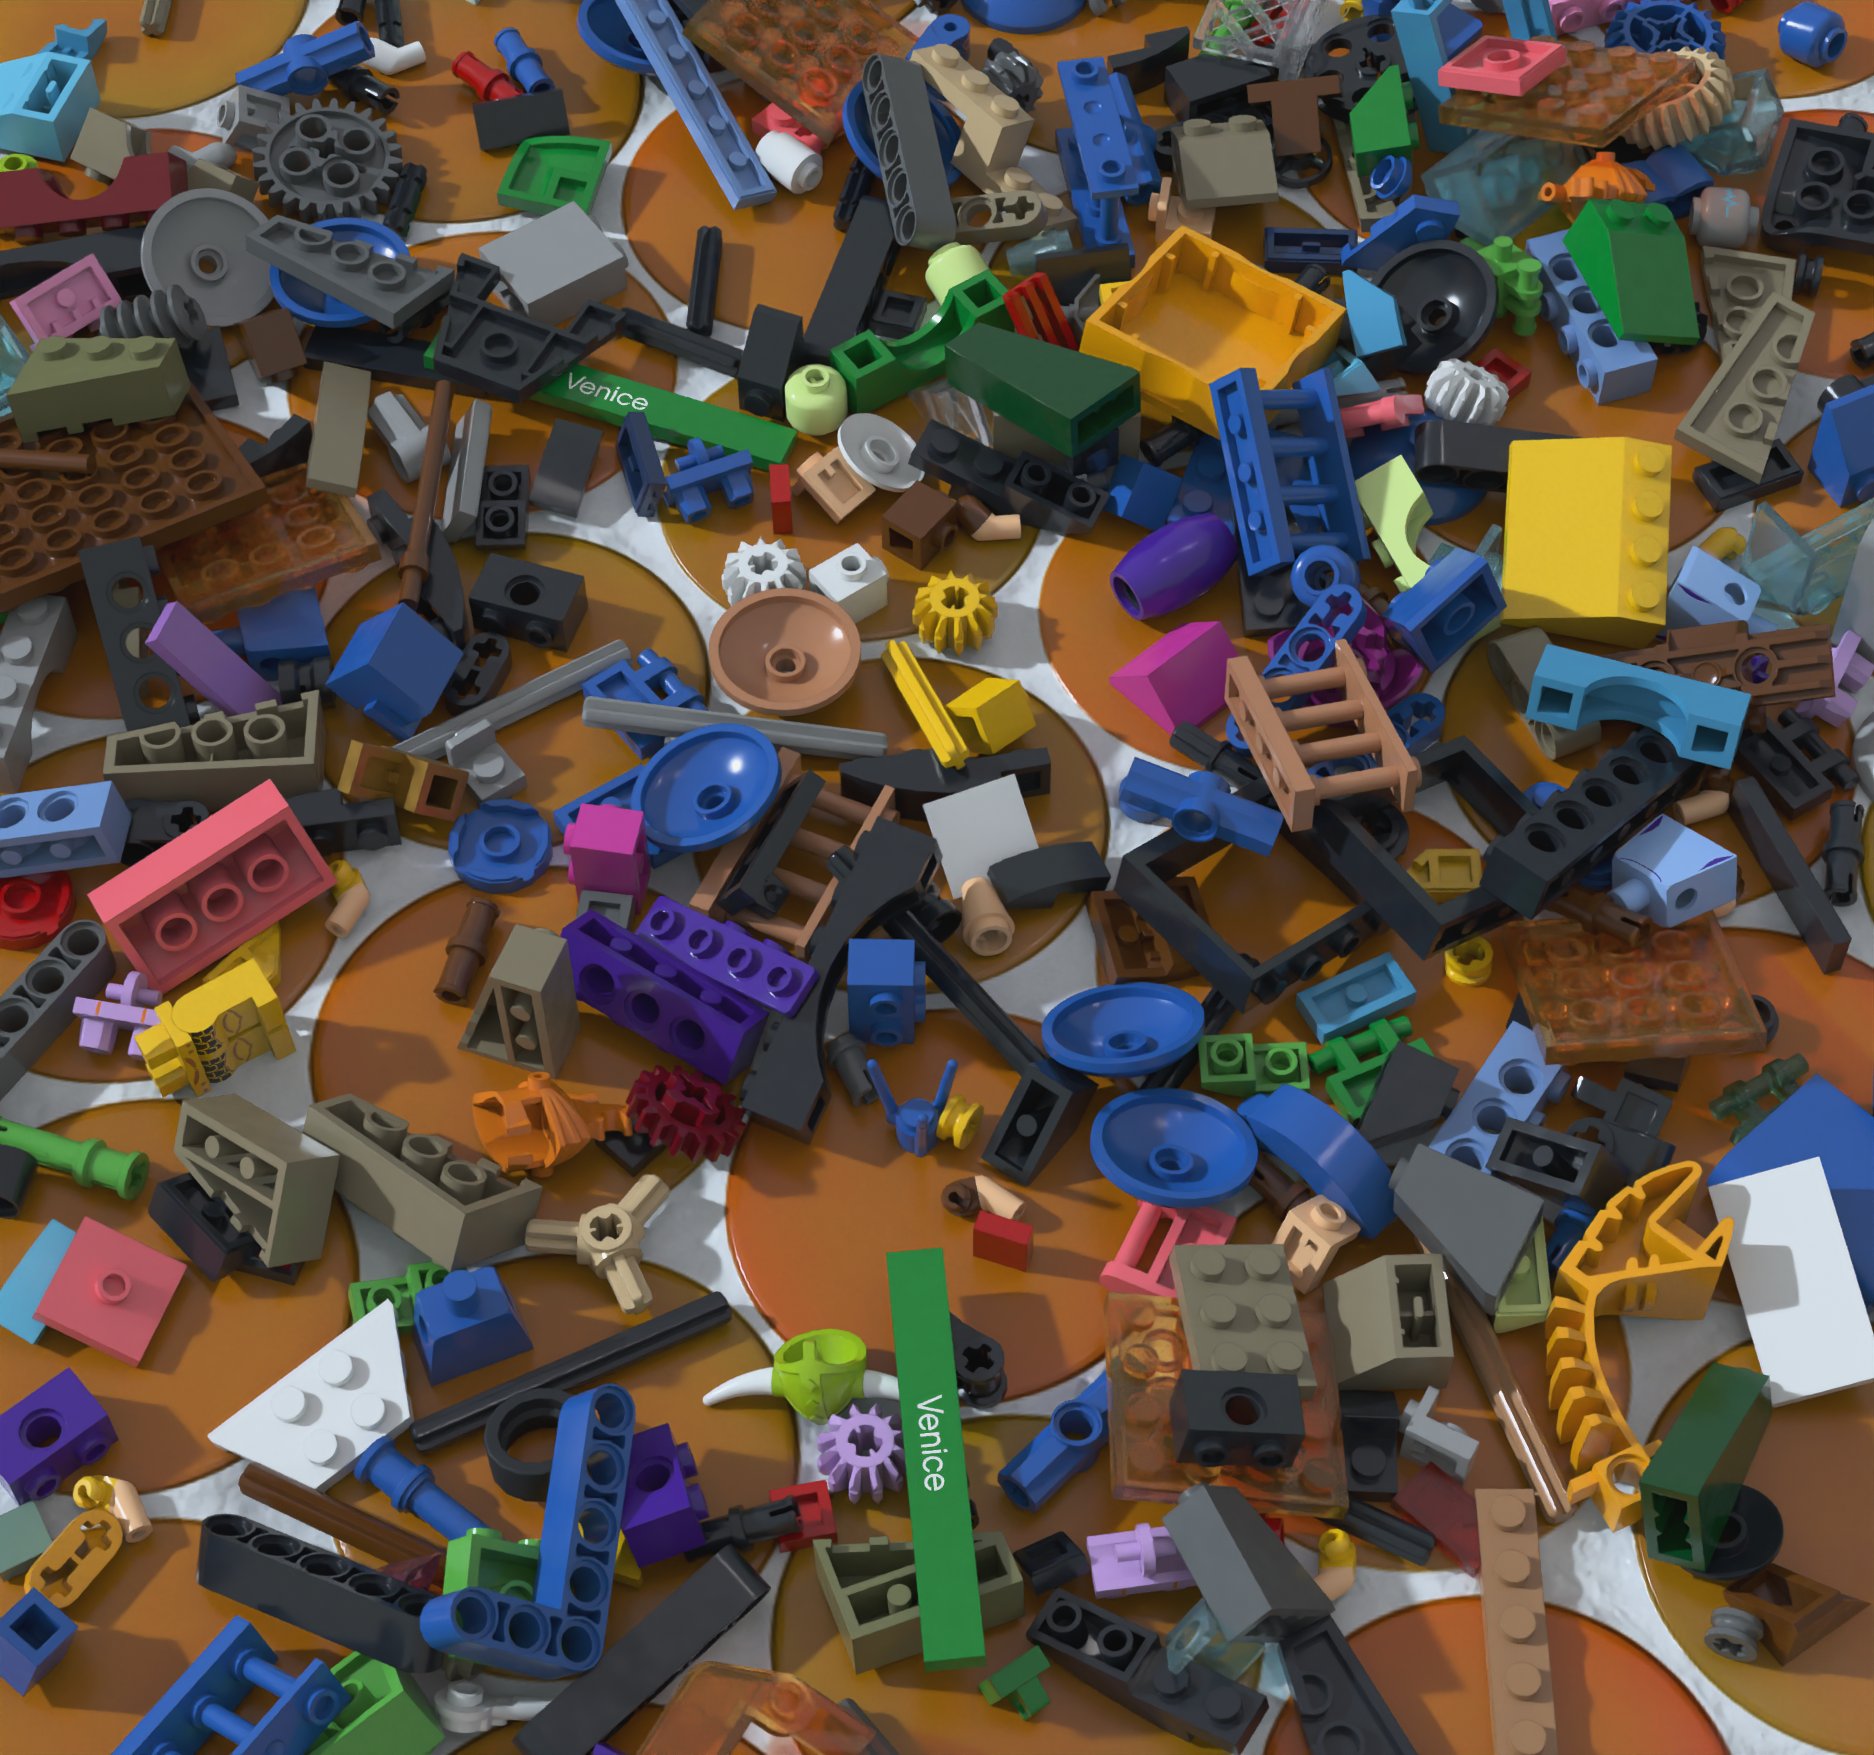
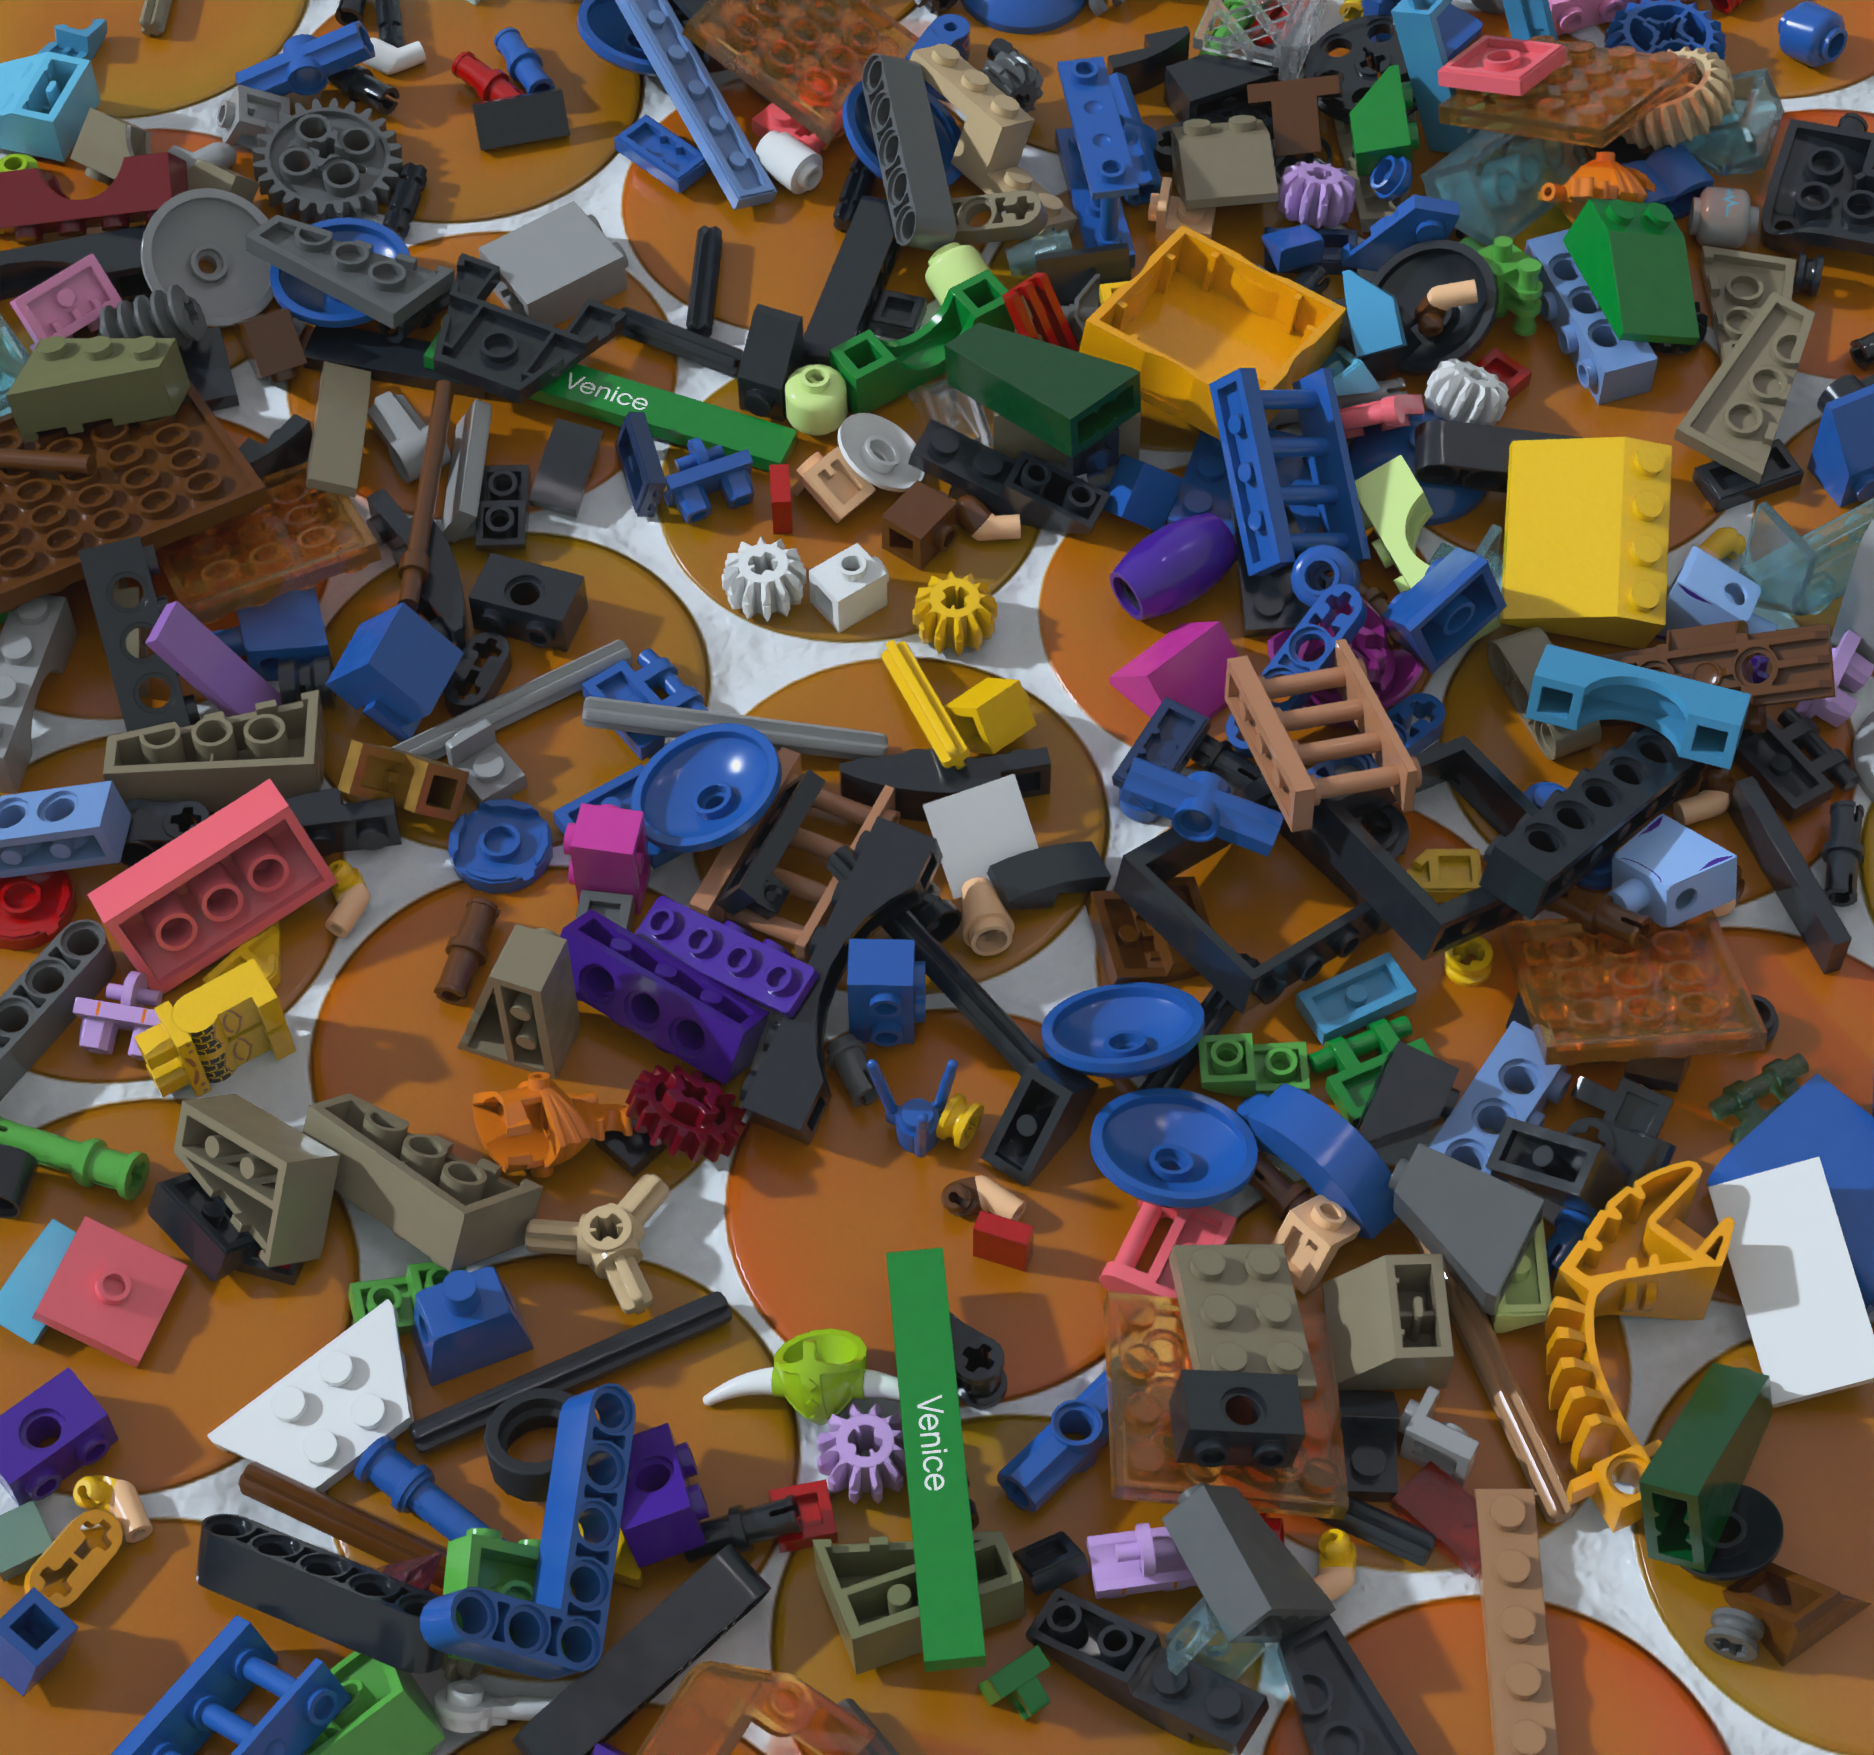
green plate [497,136,612,216] -> none
nougat dish [708,588,861,716] -> none
black axle [1140,416,1206,467] -> none
none -> blue plate [614,114,711,194]
none -> dark blue plate [1112,697,1211,789]
none -> blue slope [1262,224,1325,273]
none -> lavender gear [1277,160,1356,229]
none -> arm [1414,279,1478,337]

